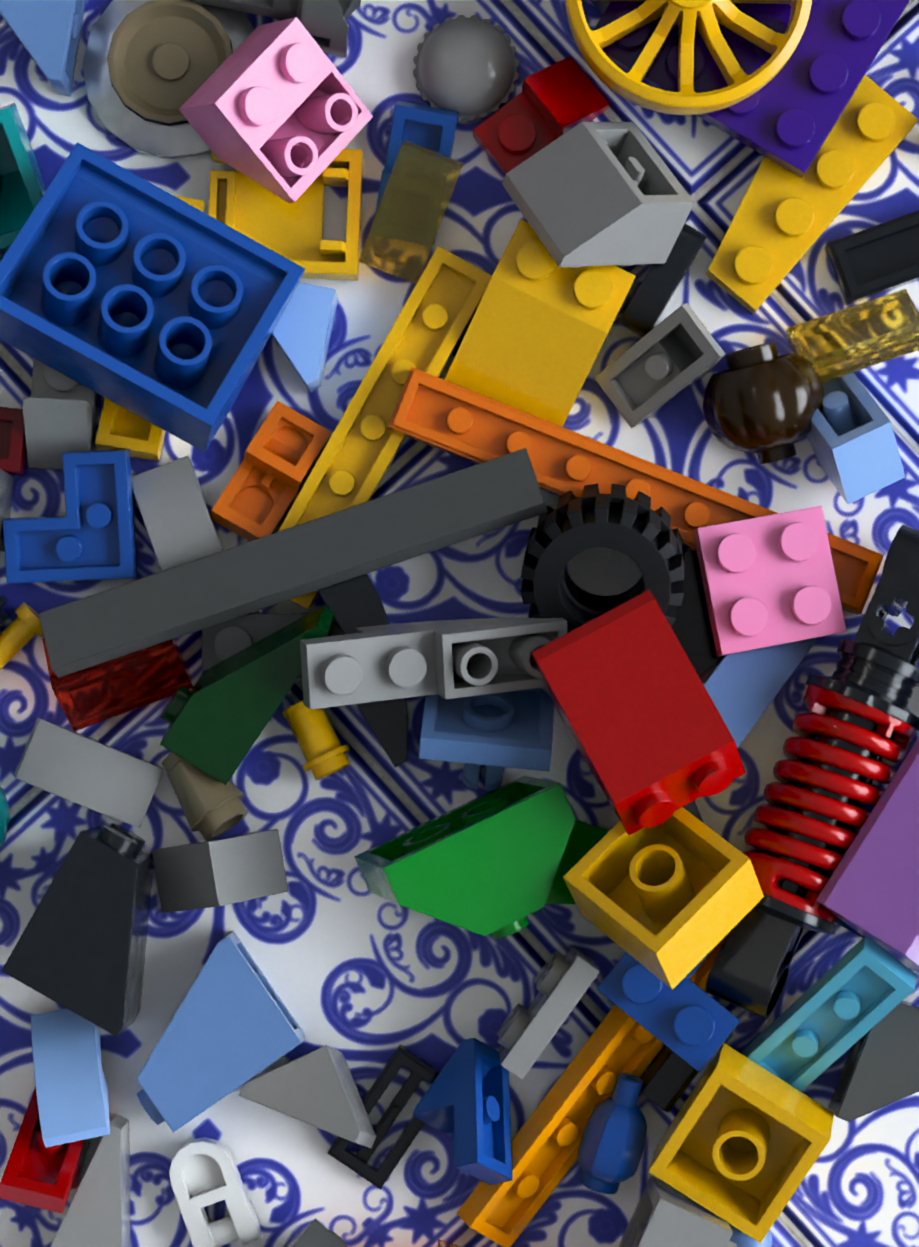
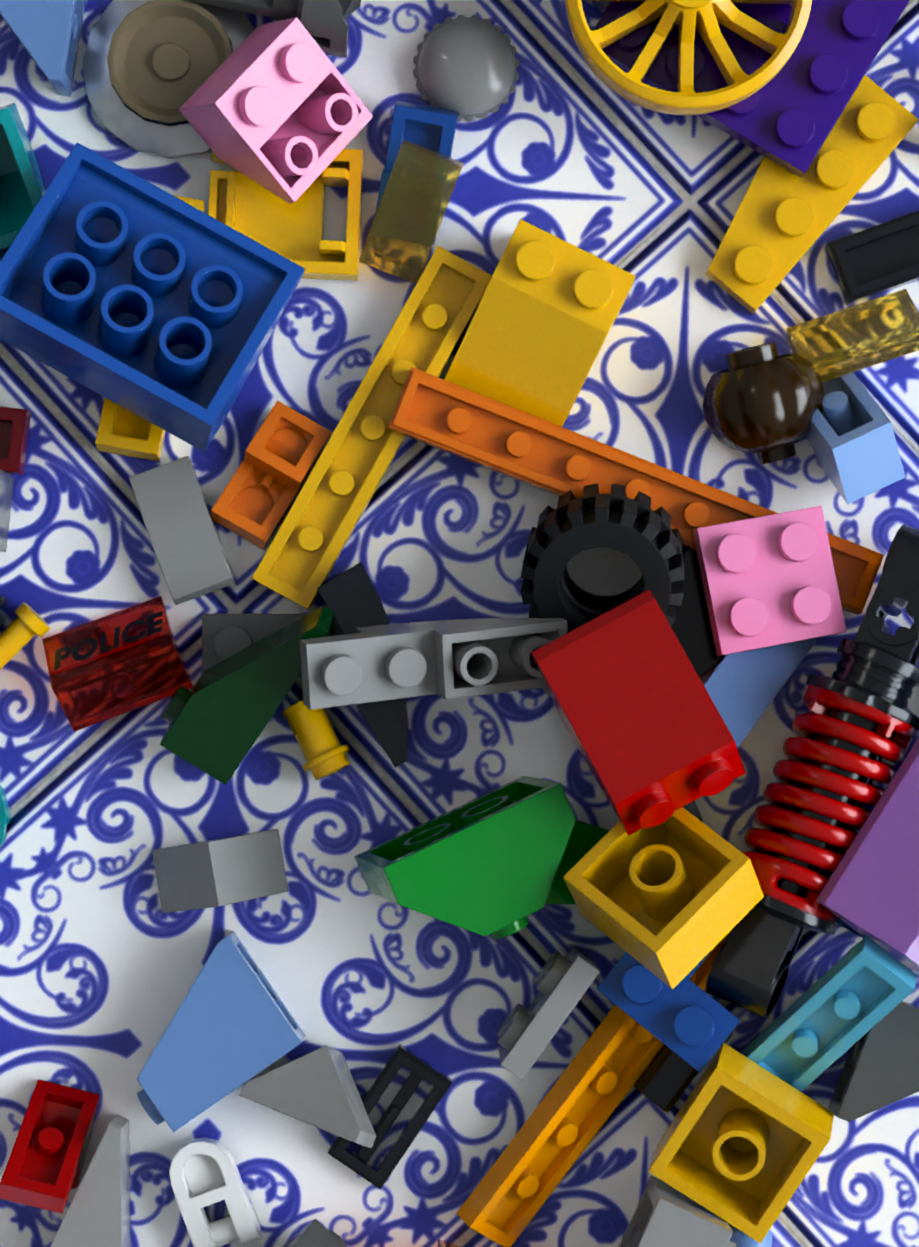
black slope [1,823,154,1037] -> none
blue plate [3,449,137,583] -> none
light grey slope [13,717,164,828] -> none
light grey slope [22,358,98,471] -> none
light blue slope [31,1008,110,1148] -> none
dark grey tile [38,448,547,678] -> none
dark tan cone [162,752,248,841] -> none
light blue slope [271,282,338,393] -> none
blue slope [413,1038,513,1185] -> none
medium blue tile [419,688,554,791] -> none
red slope [473,56,610,176] -> none
light grey slope [502,122,695,268] -> none
blue plant [577,1073,647,1194] -> none
light grey slope [594,303,725,428] -> none
black beam [619,223,707,337] -> none

